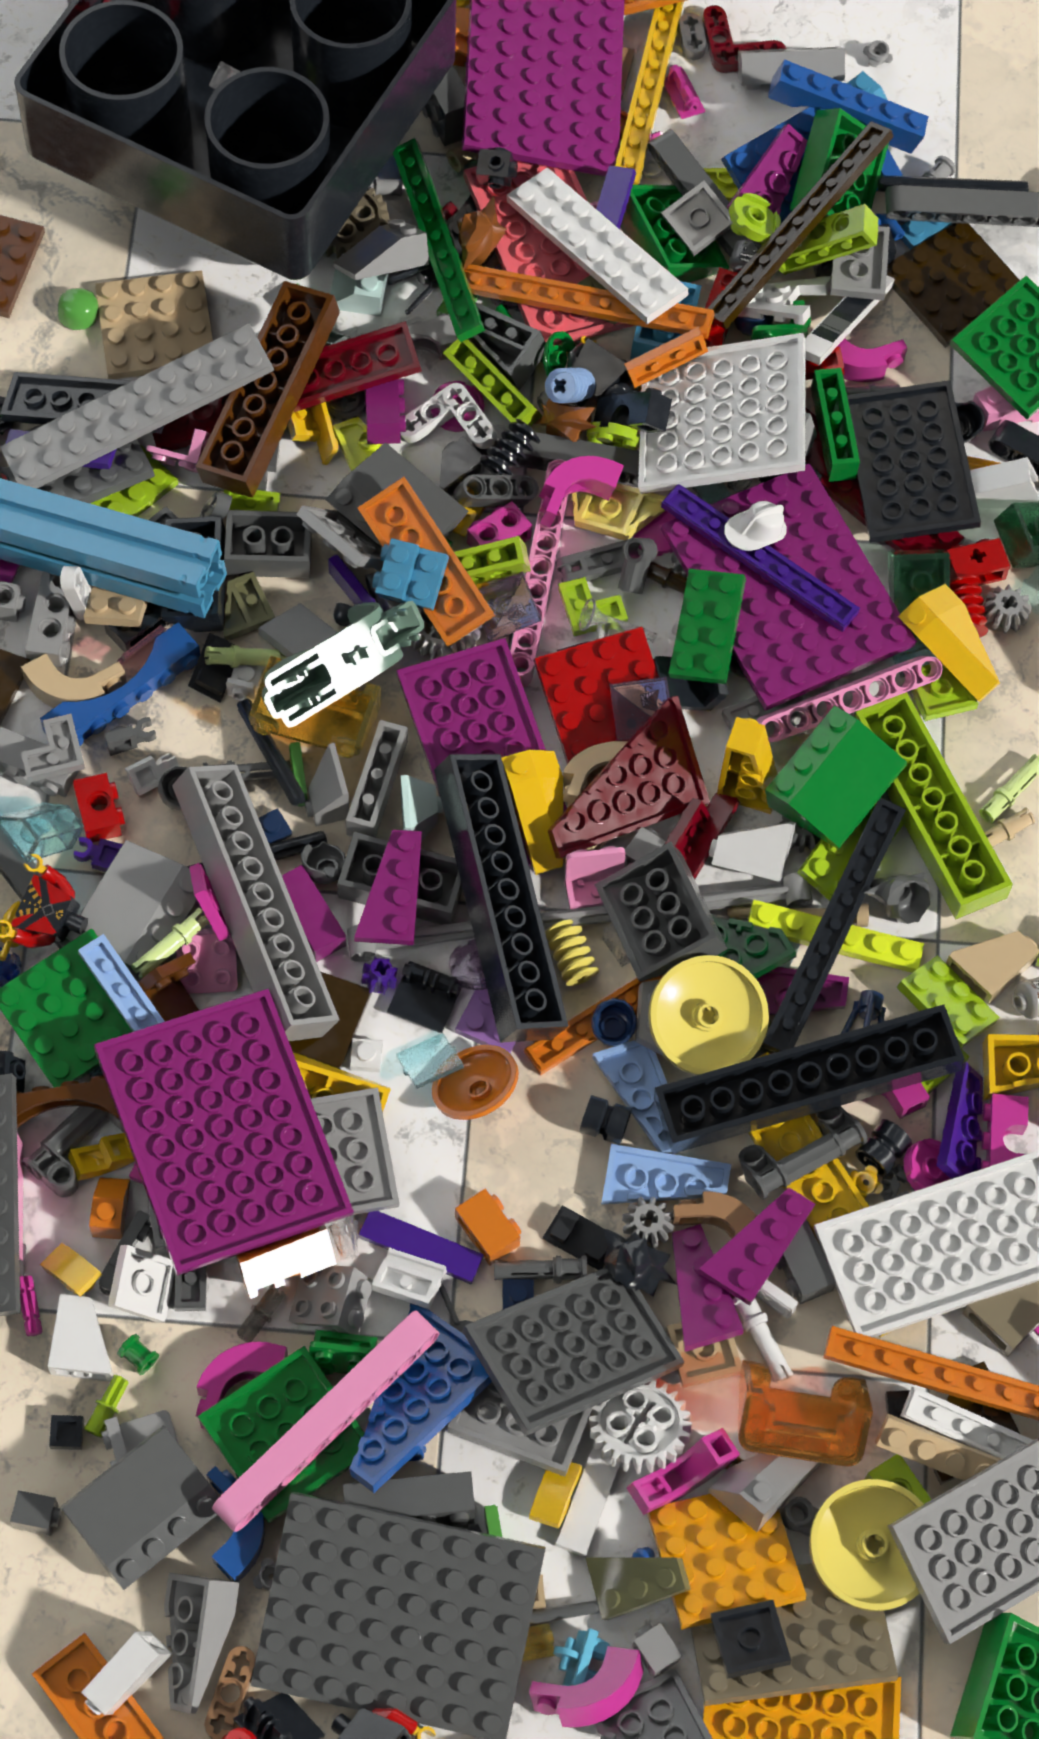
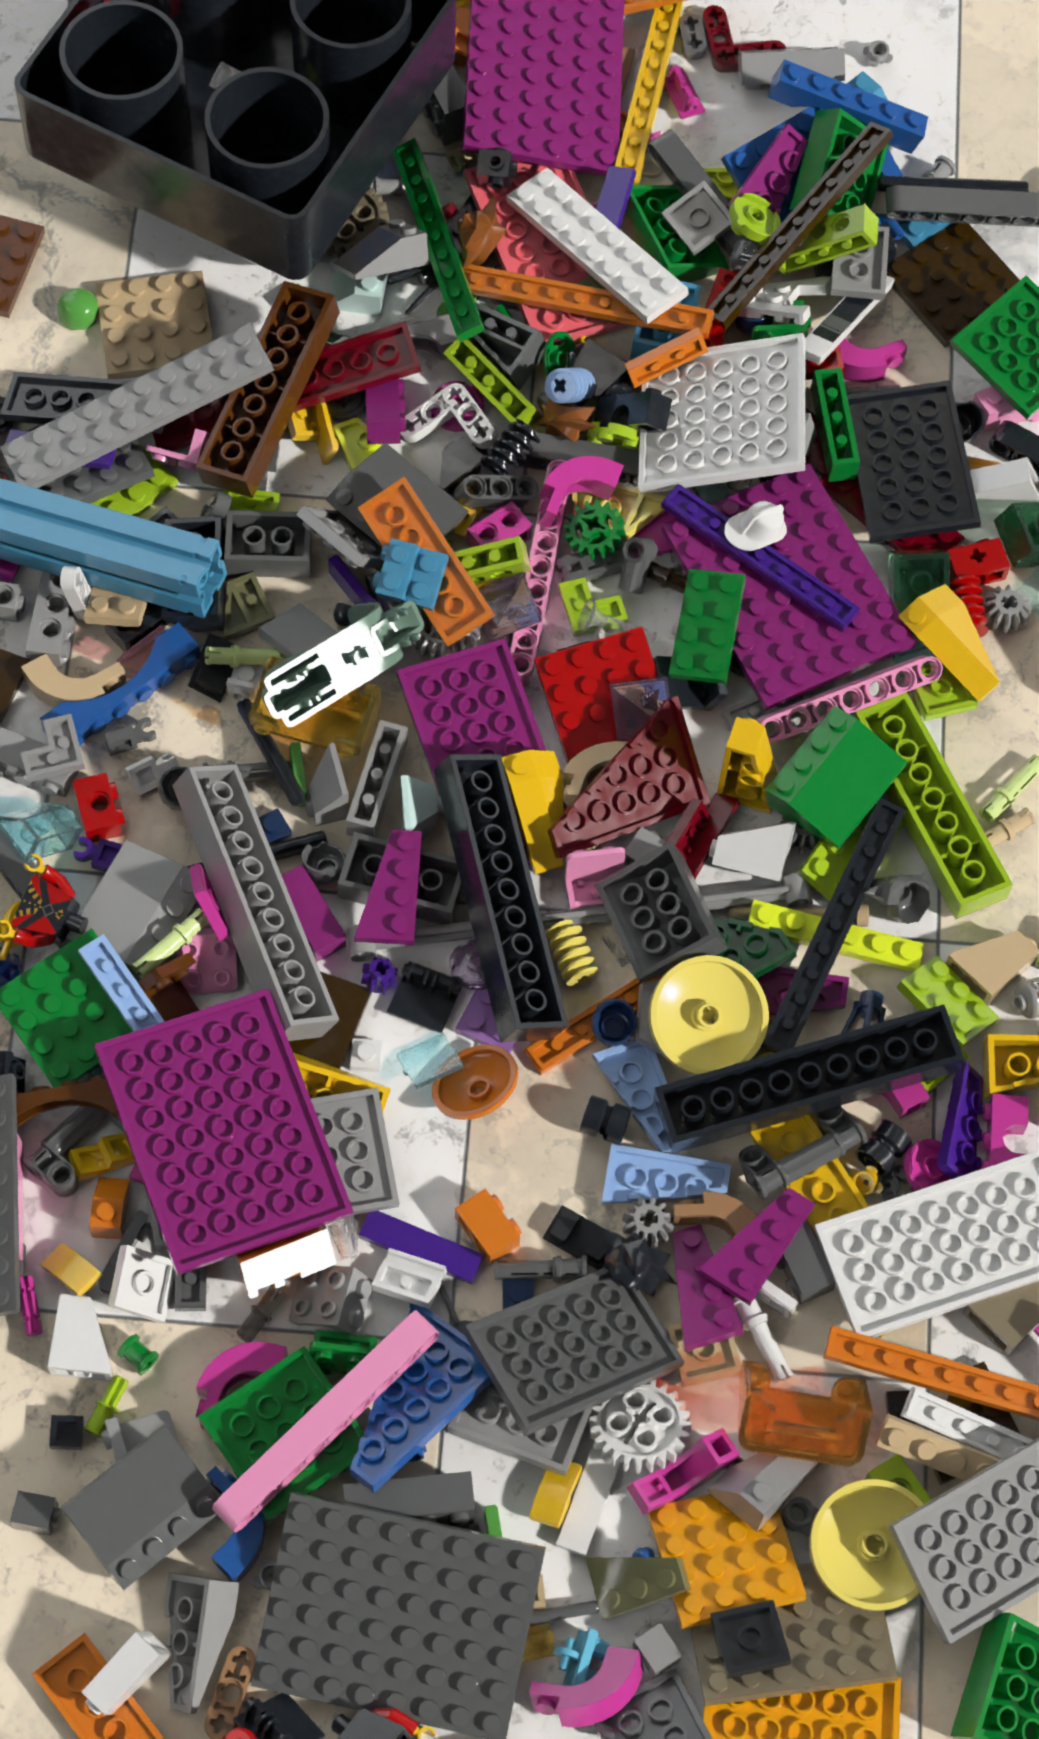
none -> green gear [564,500,626,560]

